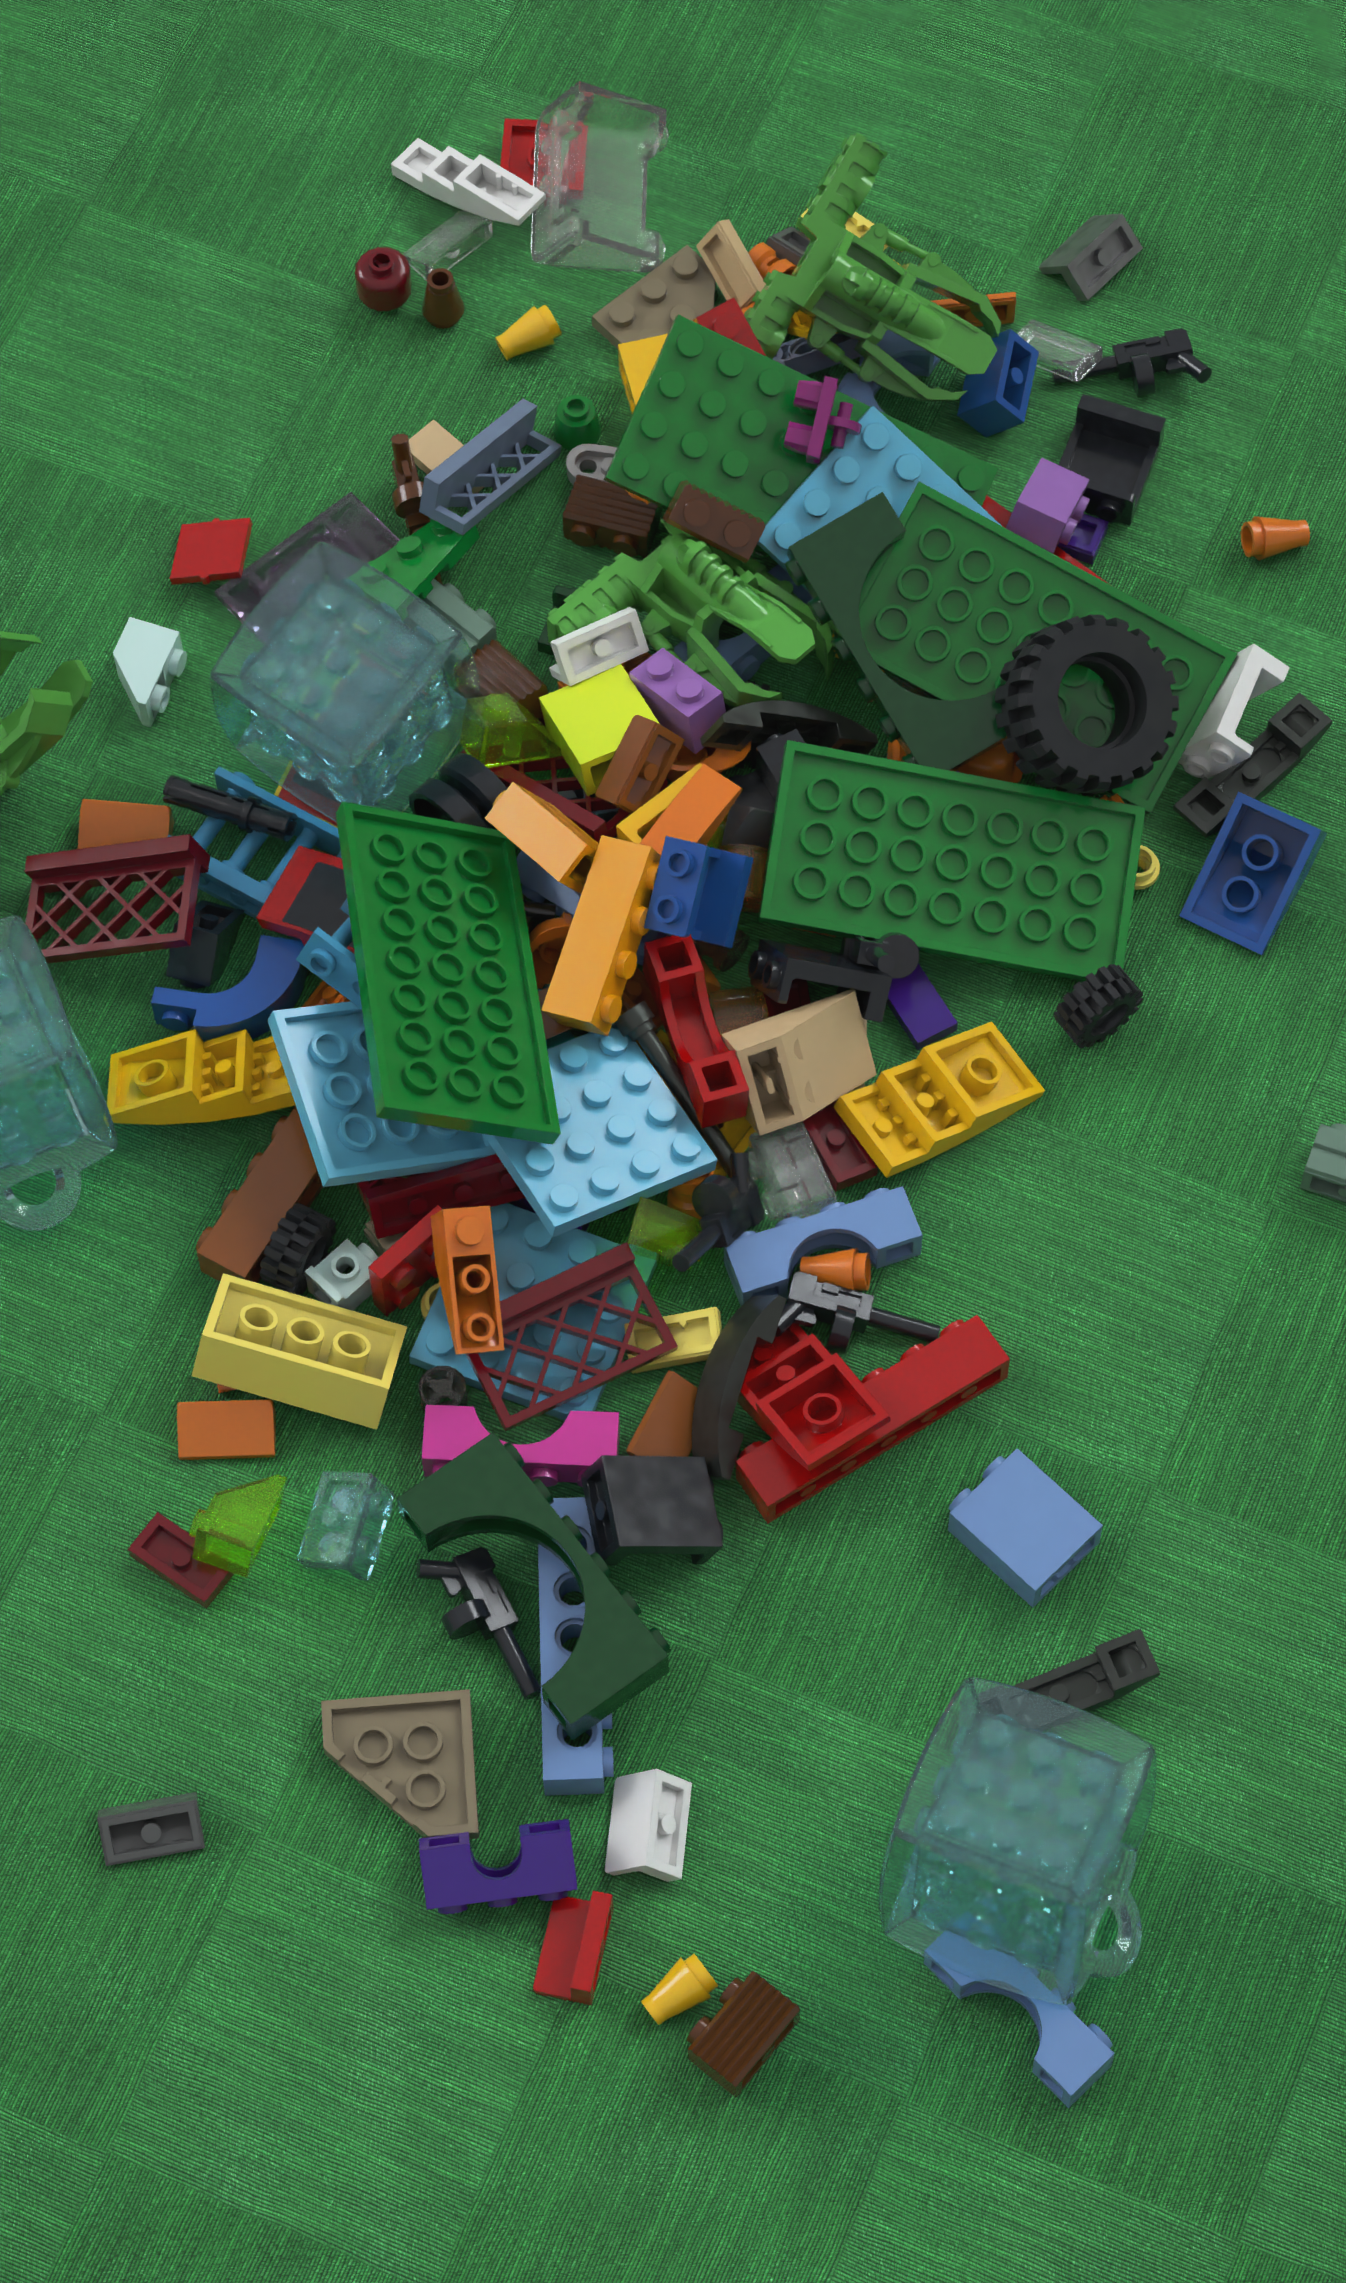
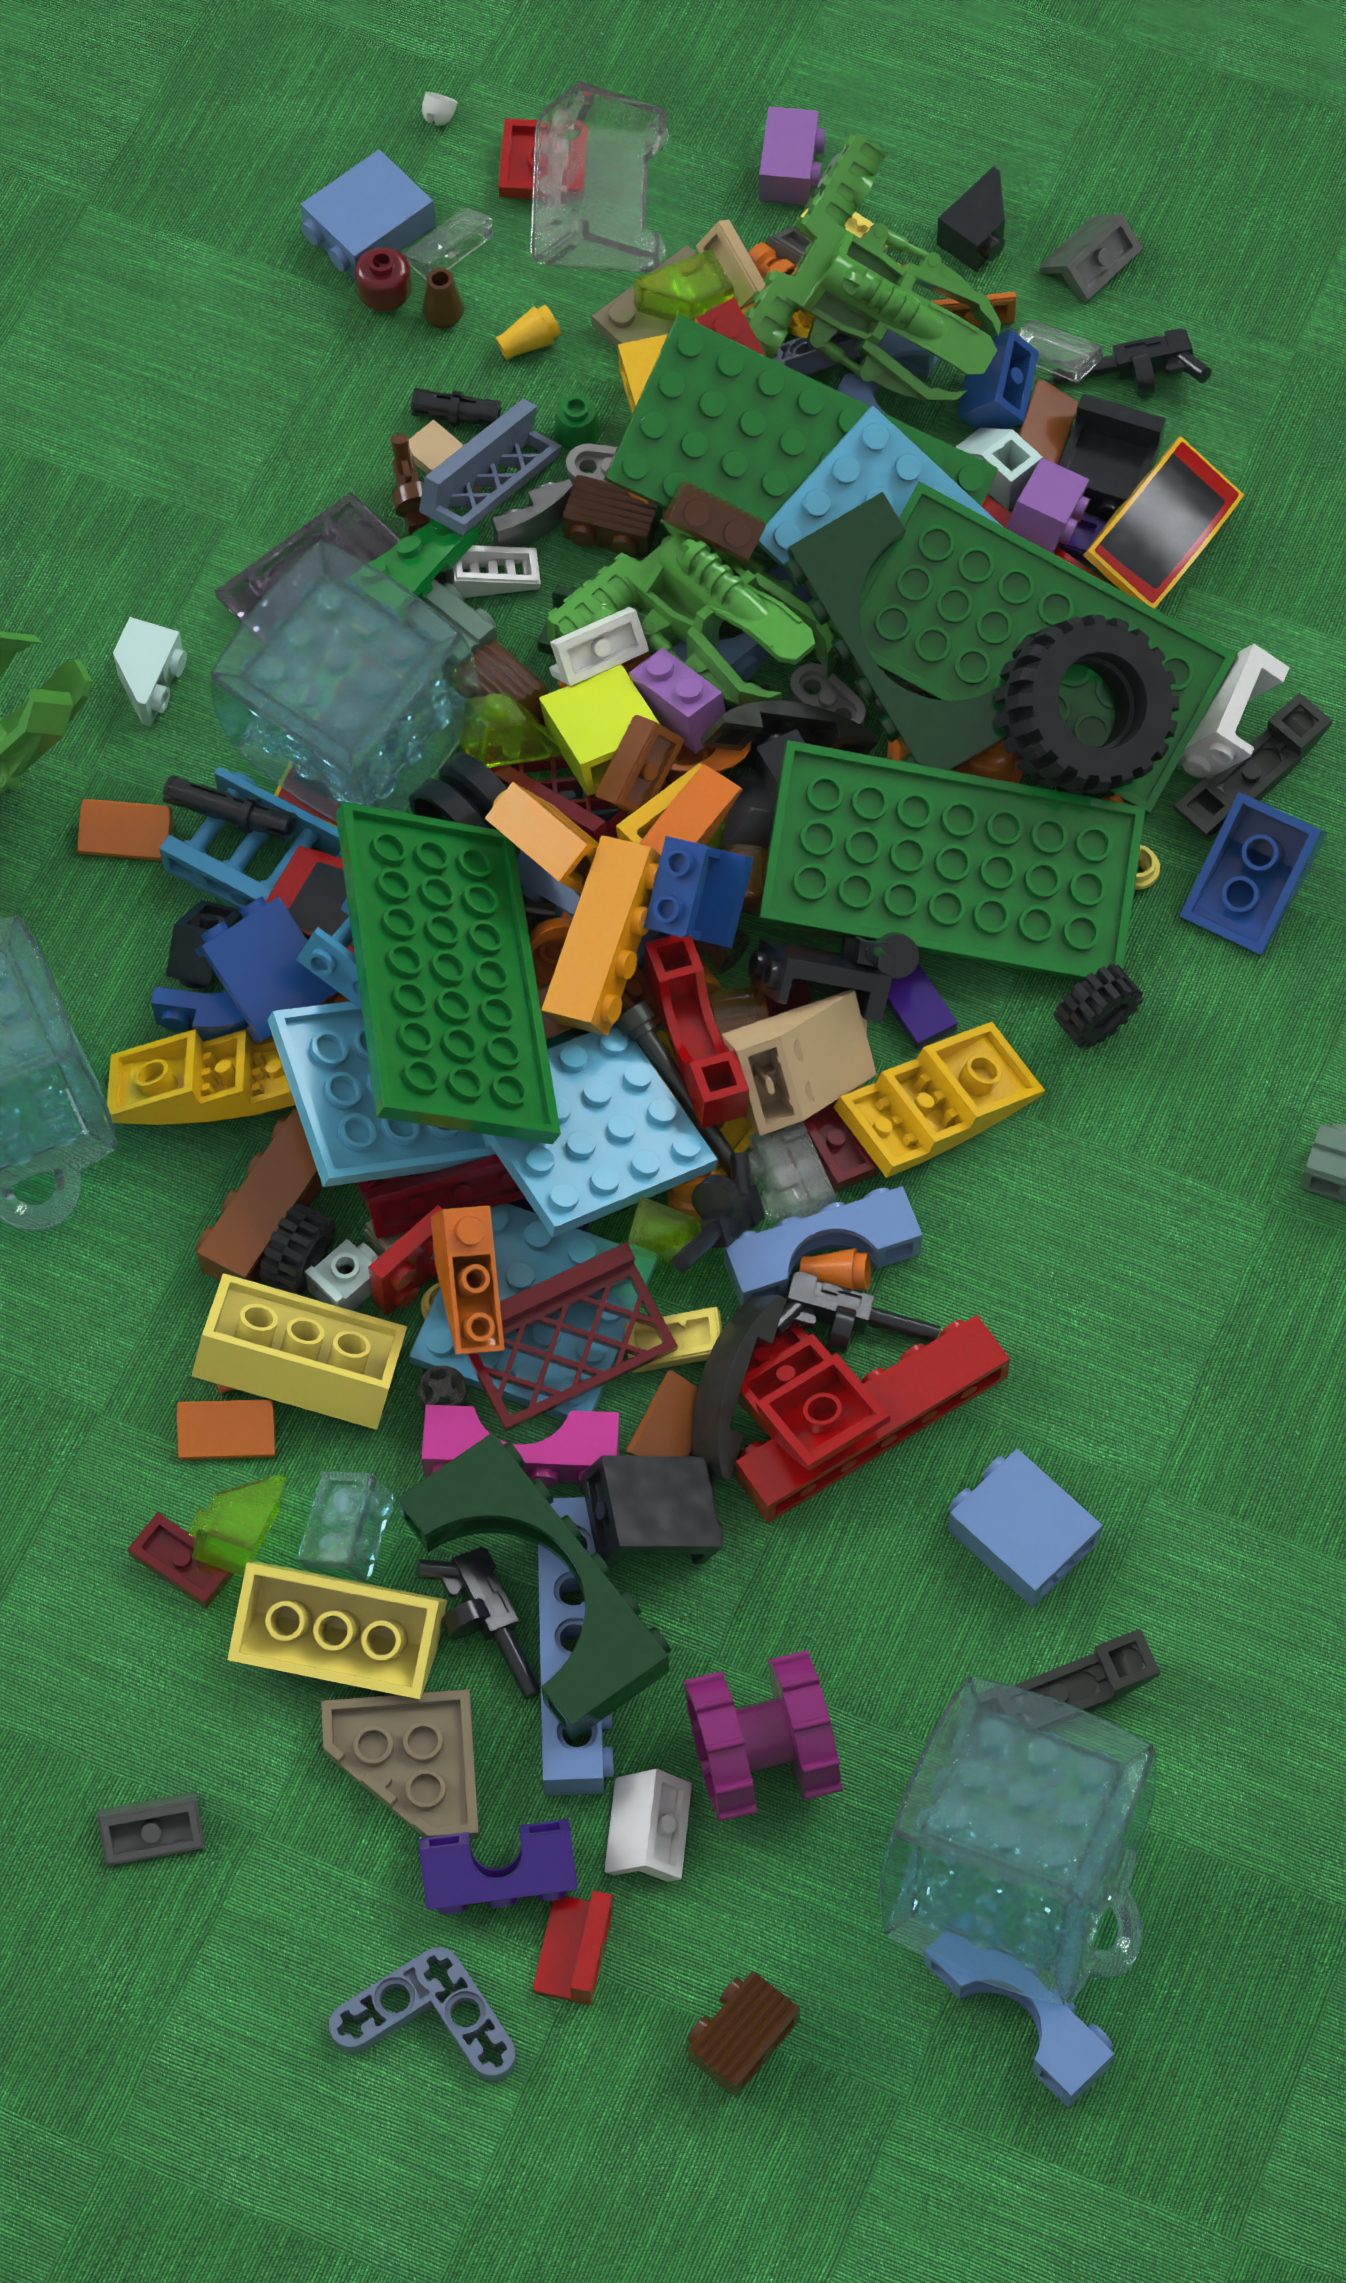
dark red fence [20,834,210,966] -> none
red piece [169,518,253,585] -> none
white slope [391,138,546,226] -> none
yellow cone [641,1953,719,2025] -> none
magenta hips [784,376,862,465] -> none
orange cone [1241,516,1310,560] -> none
none -> blue panel [195,896,338,1044]
none -> light yellow slope [227,1562,447,1699]
none -> medium blue brick [300,149,436,279]
none -> sand blue beam [329,1947,516,2082]
none -> black pin [411,388,501,427]
none -> white hinge [422,92,458,127]
none -> white slope [445,545,541,598]
none -> flat silver slope [492,479,573,547]
none -> clear neon green slope [633,249,734,322]
none -> magenta piece [683,1650,843,1822]
none -> medium lavender brick [759,106,826,205]
none -> light grey plate [790,663,866,727]
none -> black slope [937,166,1005,272]
none -> light aqua slope [956,427,1043,511]
none -> dark orange slope [1019,379,1079,465]
none -> black slope [1083,436,1244,609]

